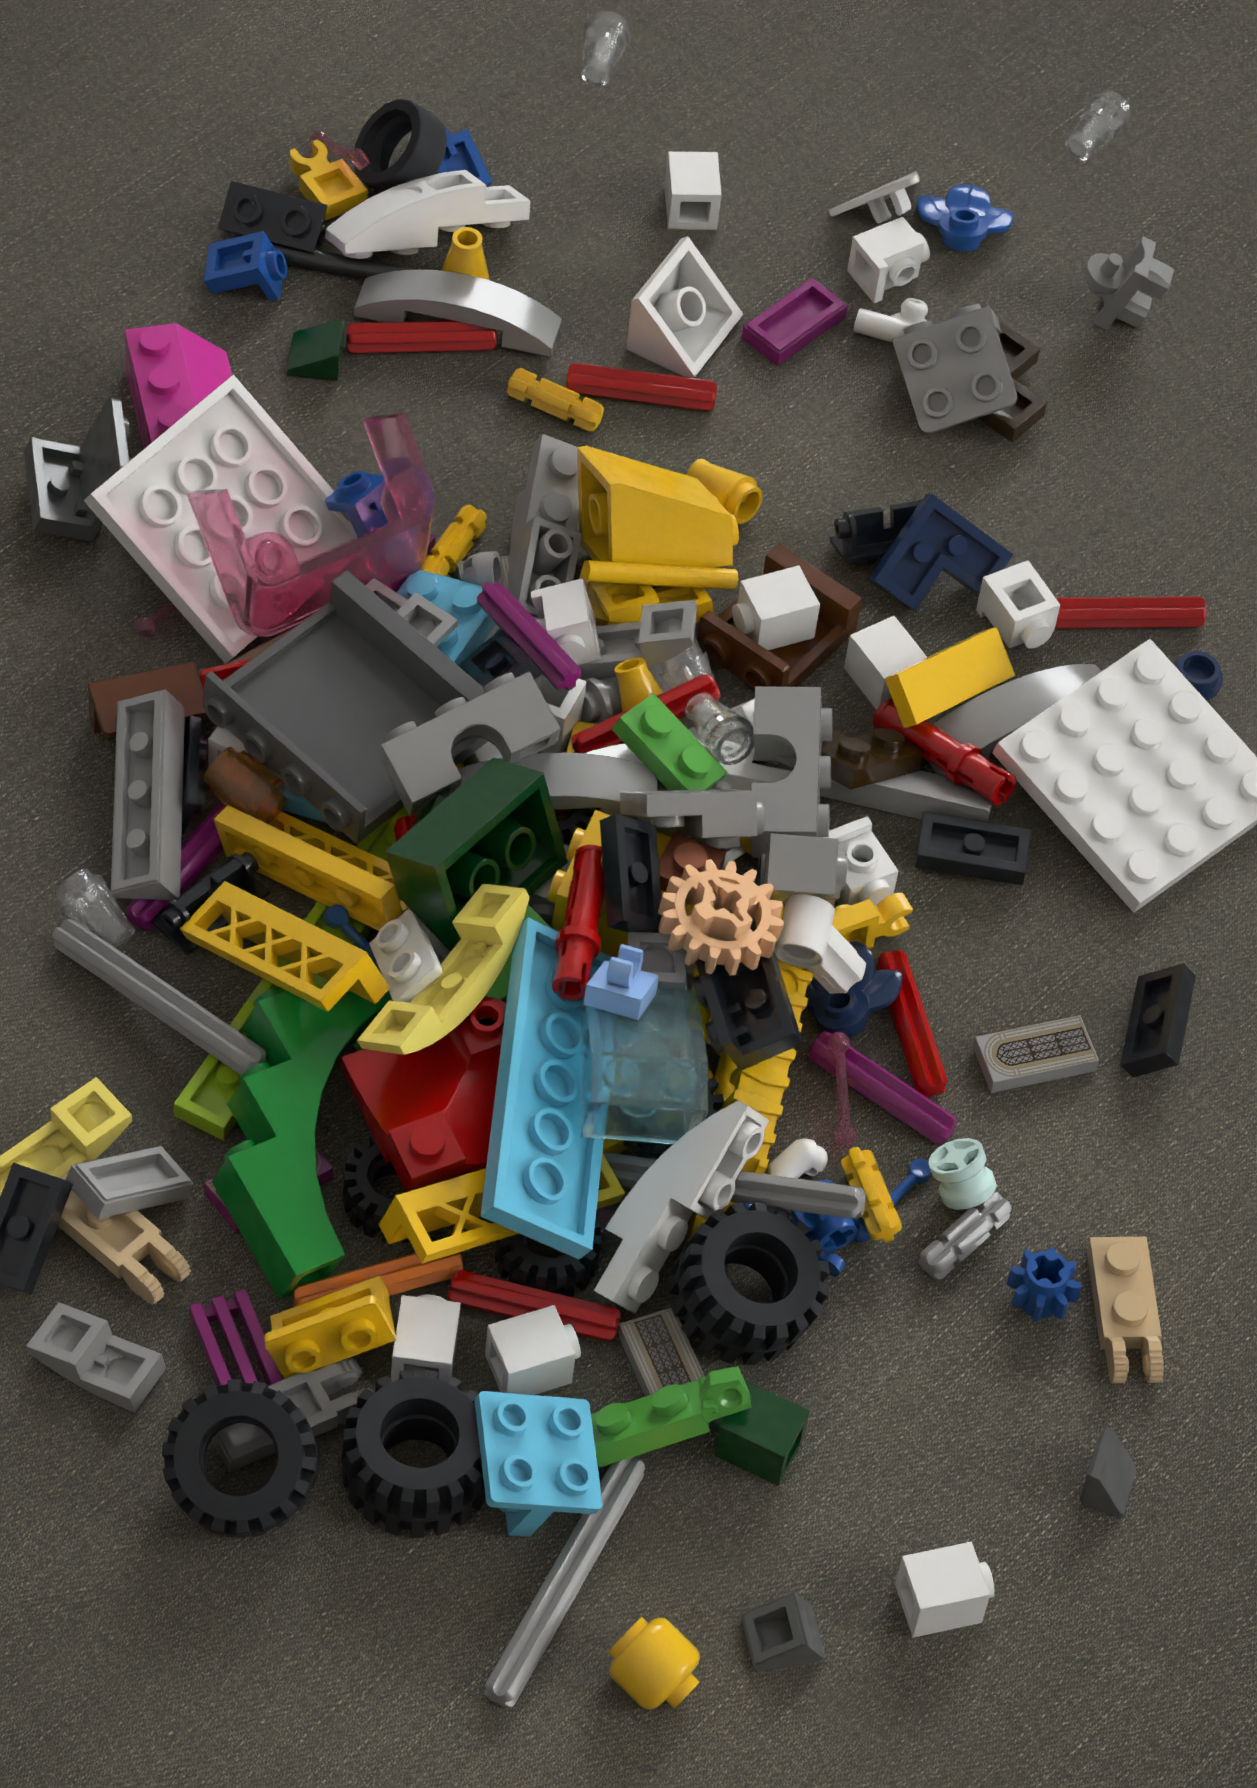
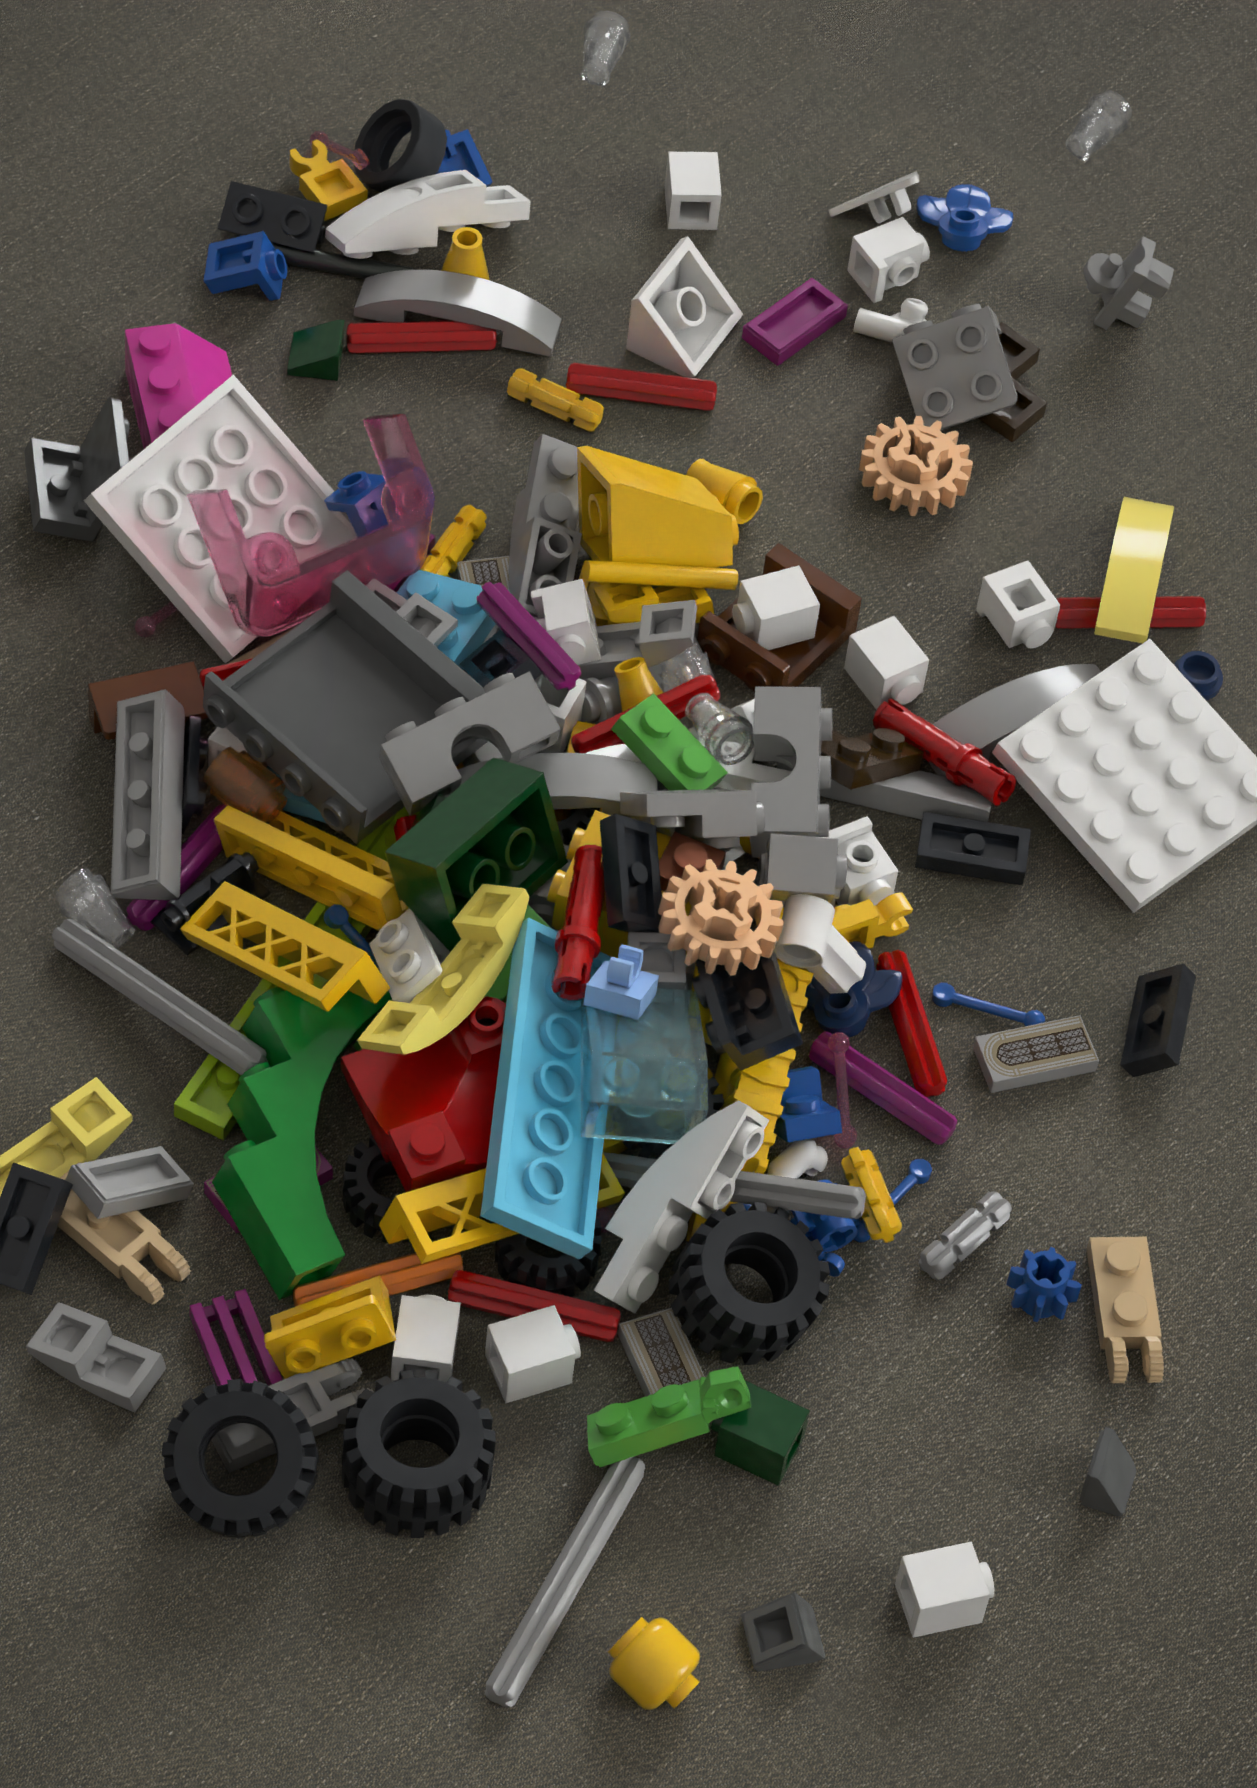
light grey hinge [462,551,503,586] -> none
medium azure bracket [474,1391,603,1537] -> none
black hinge [830,499,922,565] -> none
dark blue plate [868,494,1013,611] -> none
yellow tile [885,626,1015,728] -> none
light aqua wheel [928,1138,997,1210] -> none
none -> blue bracket [774,1066,842,1142]
none -> light nougat gear [859,416,973,516]
none -> blue hinge [932,983,1045,1026]
none -> light yellow slope [1094,497,1174,644]

